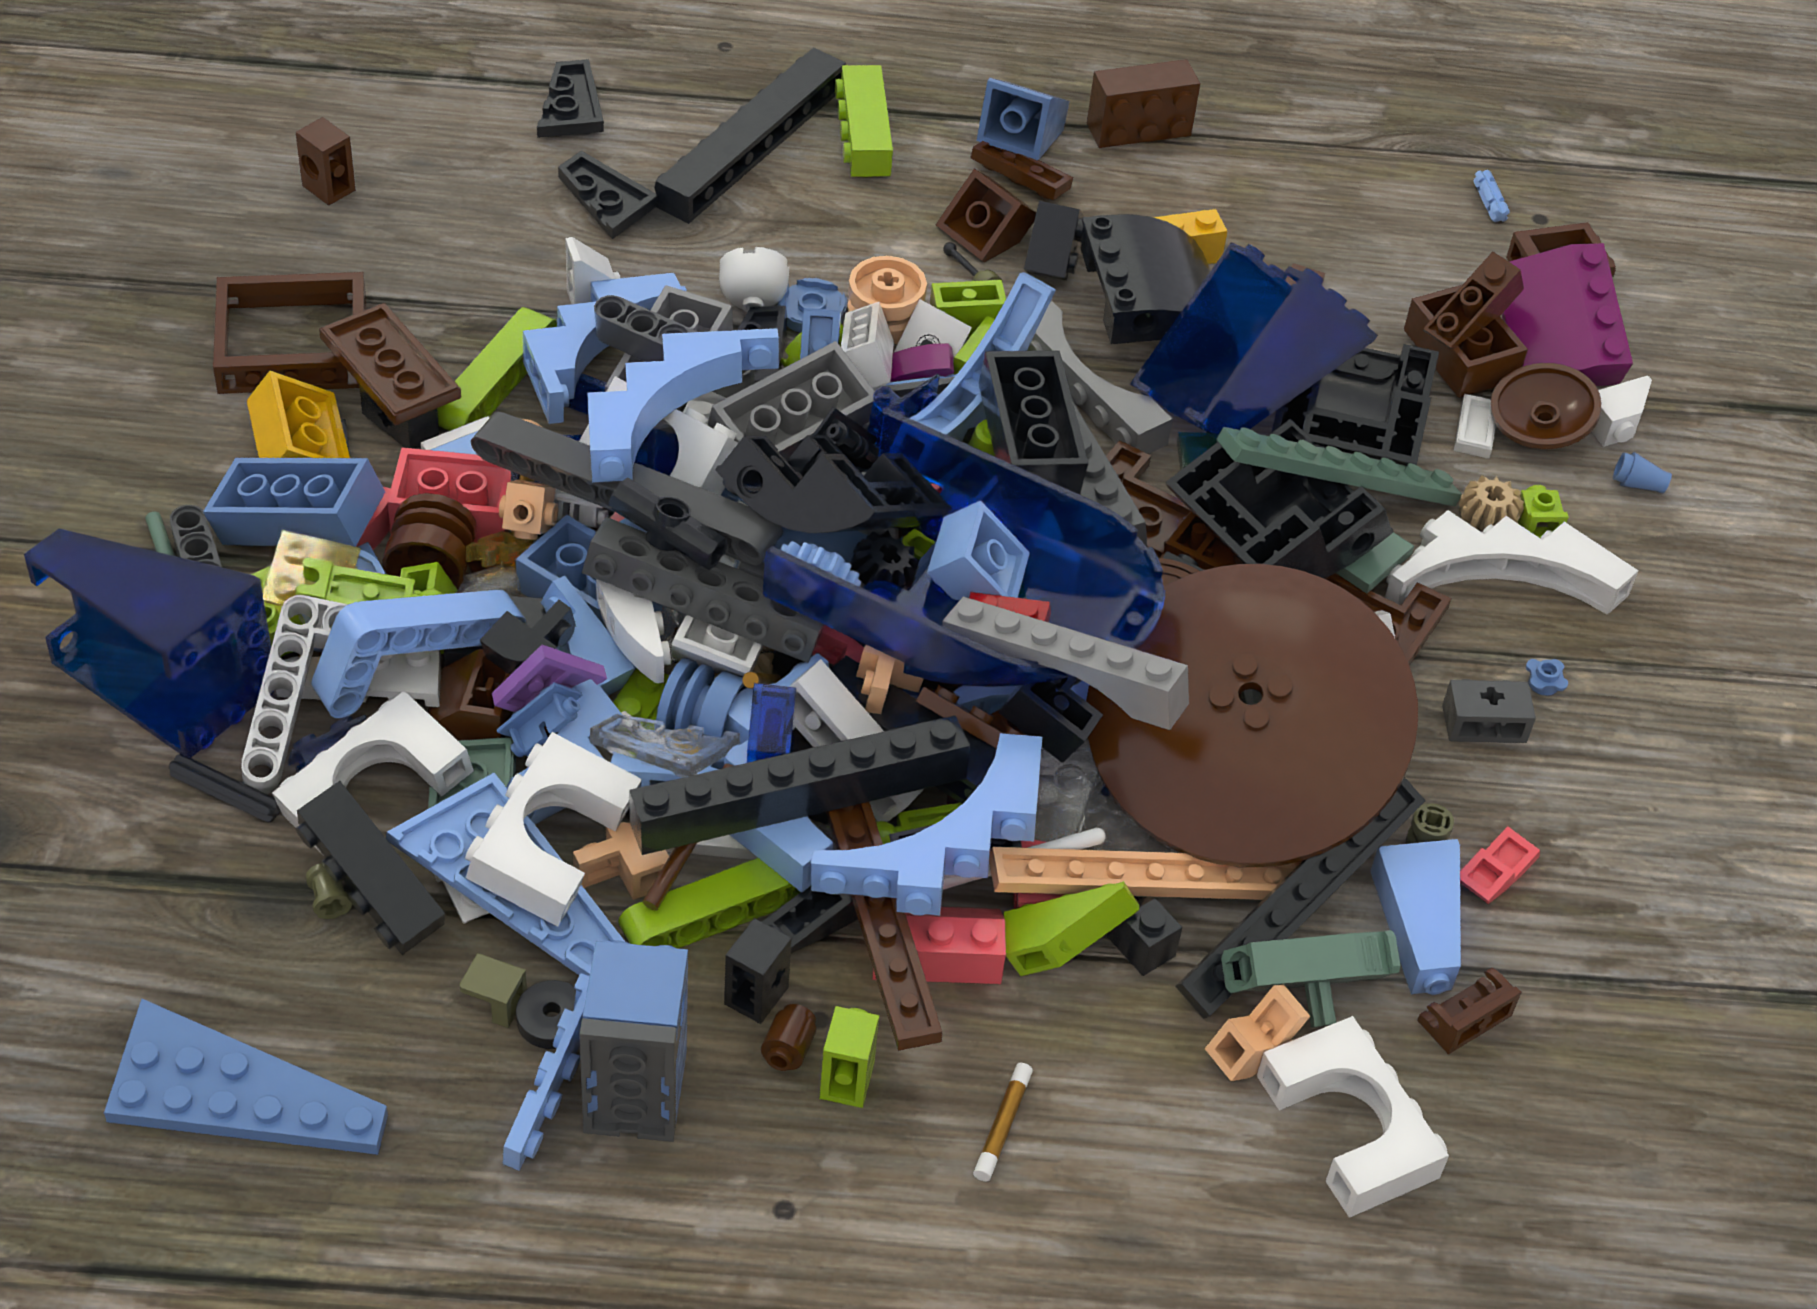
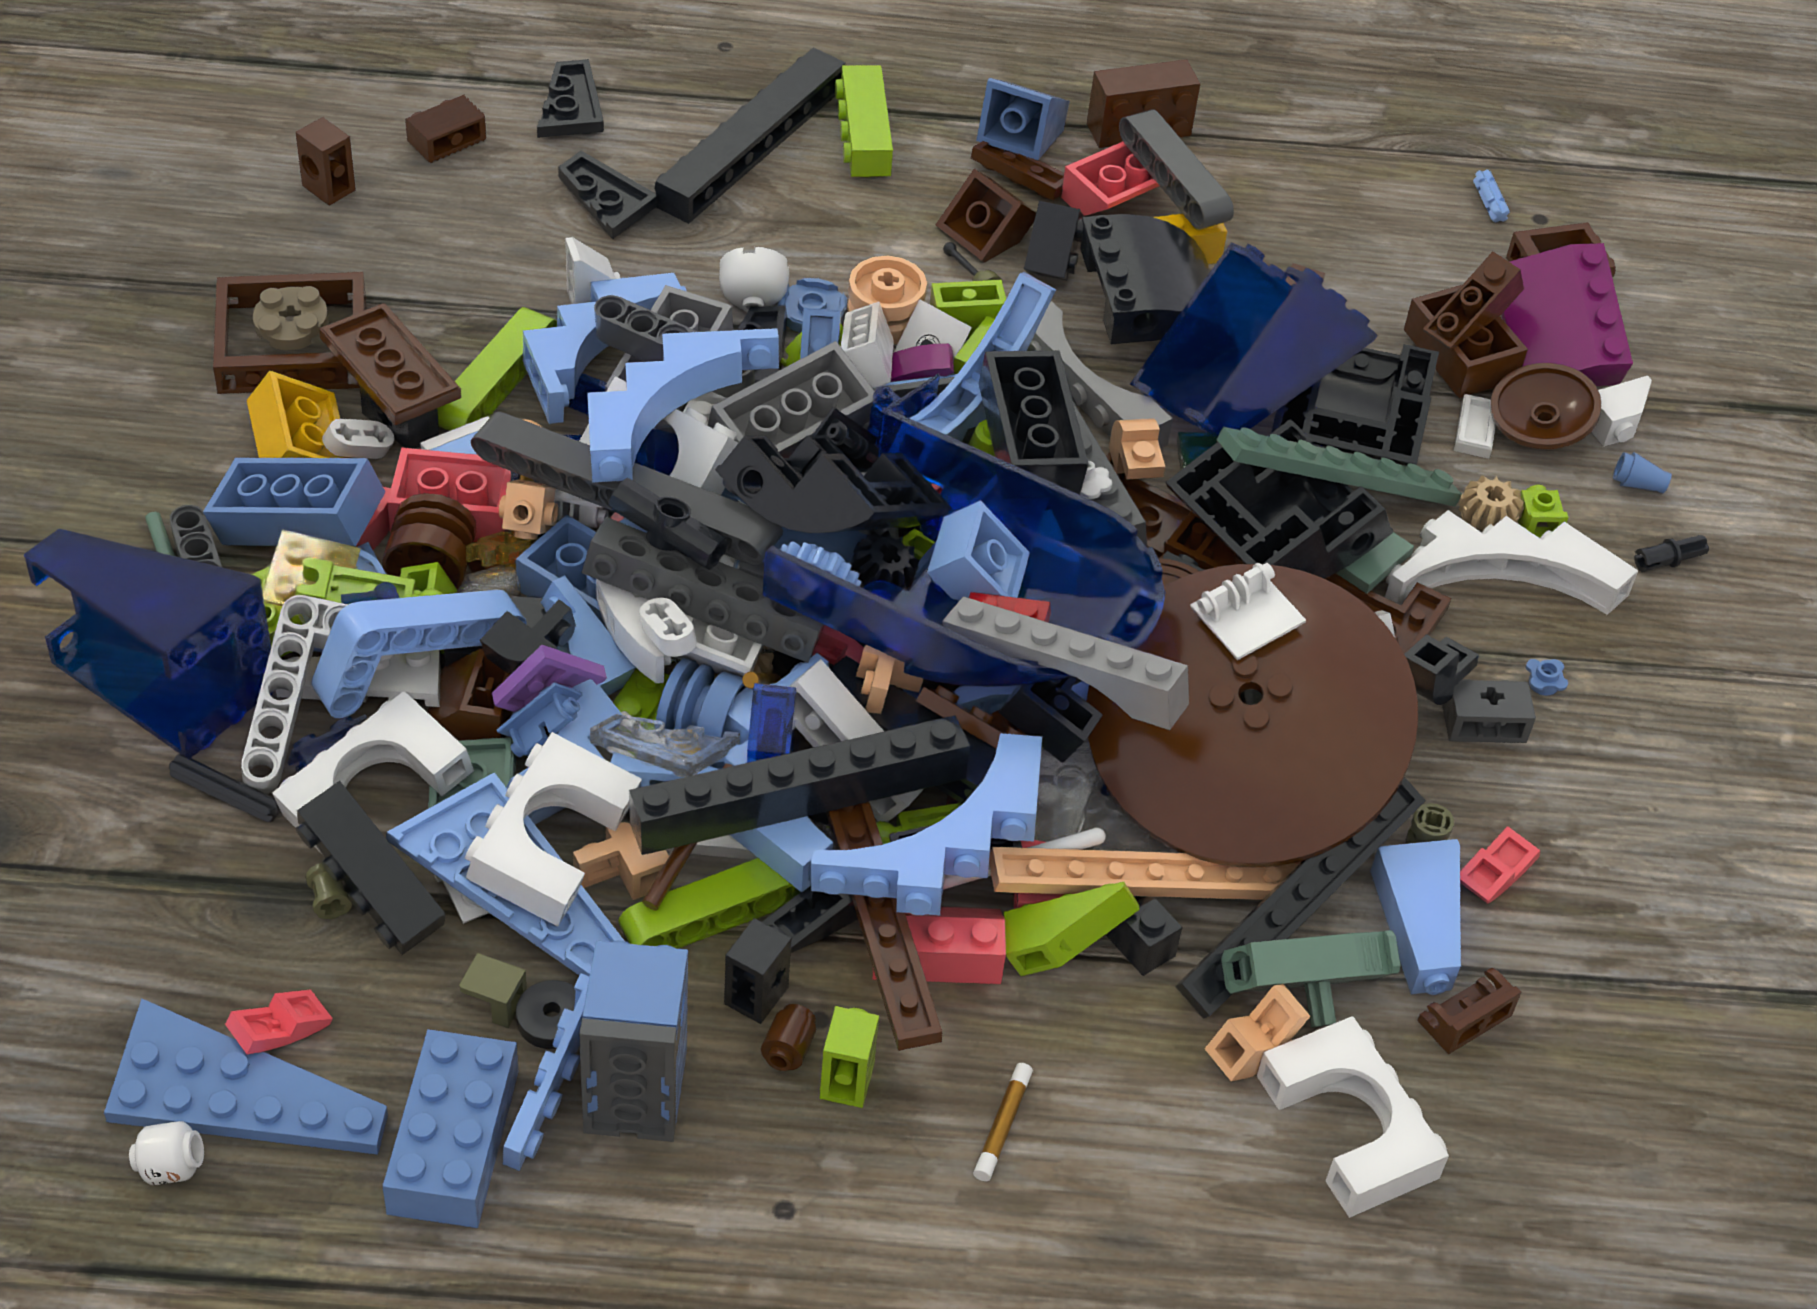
none -> white head [129,1121,204,1185]
none -> coral slope [225,989,333,1055]
none -> dark tan plate [253,286,329,350]
none -> white beam [322,419,395,459]
none -> clear blue hand [341,582,400,604]
none -> medium blue brick [382,1029,519,1228]
none -> reddish brown brick [405,94,486,163]
none -> white beam [639,598,697,657]
none -> coral slope [1061,142,1159,216]
none -> white plant [1071,461,1112,499]
none -> light nougat brick [1109,418,1165,479]
none -> dark grey beam [1119,109,1234,230]
none -> white hinge [1190,563,1306,660]
none -> black brick [1404,634,1479,705]
none -> black axle [1634,535,1709,572]

